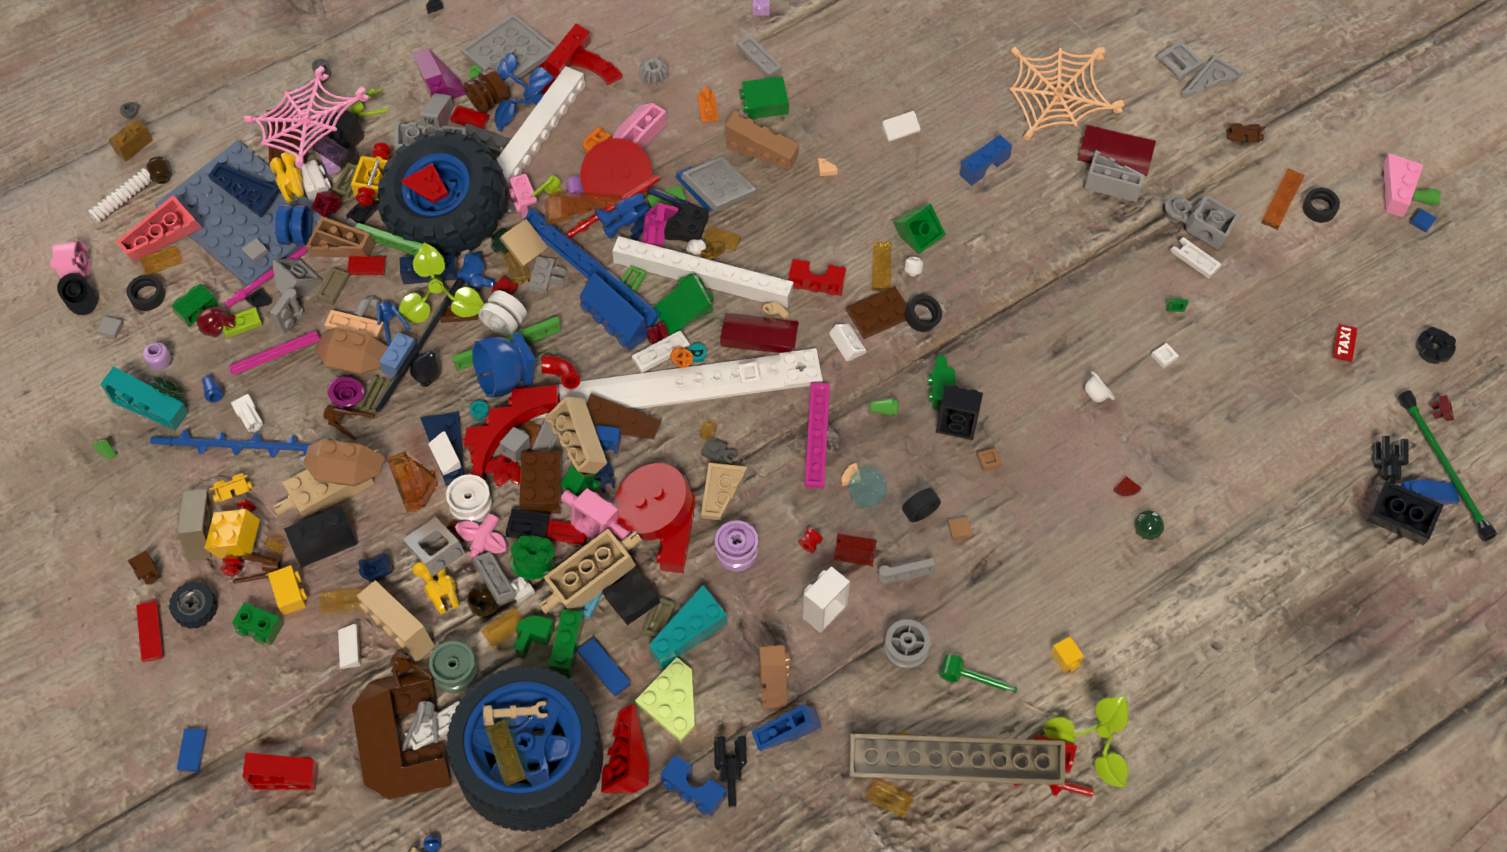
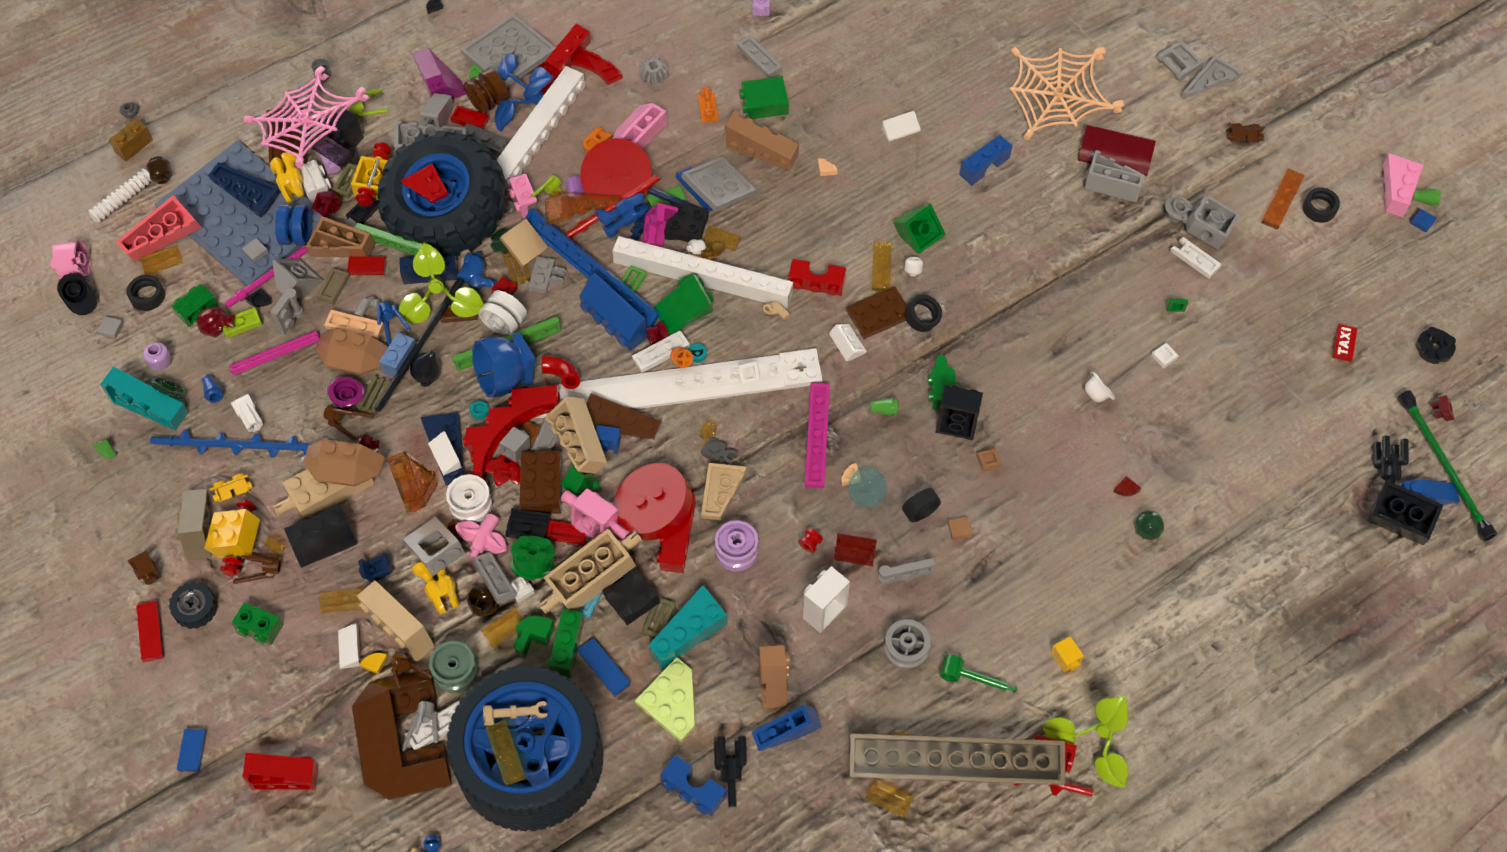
yellow brick [268,565,307,616] -> none
dark blue plate [594,457,615,492] -> none
red wedge [601,703,649,793] -> none
dark red slope [720,313,799,353] -> none
none -> dark red plate [358,435,380,450]
none -> yellow tile [359,653,388,675]

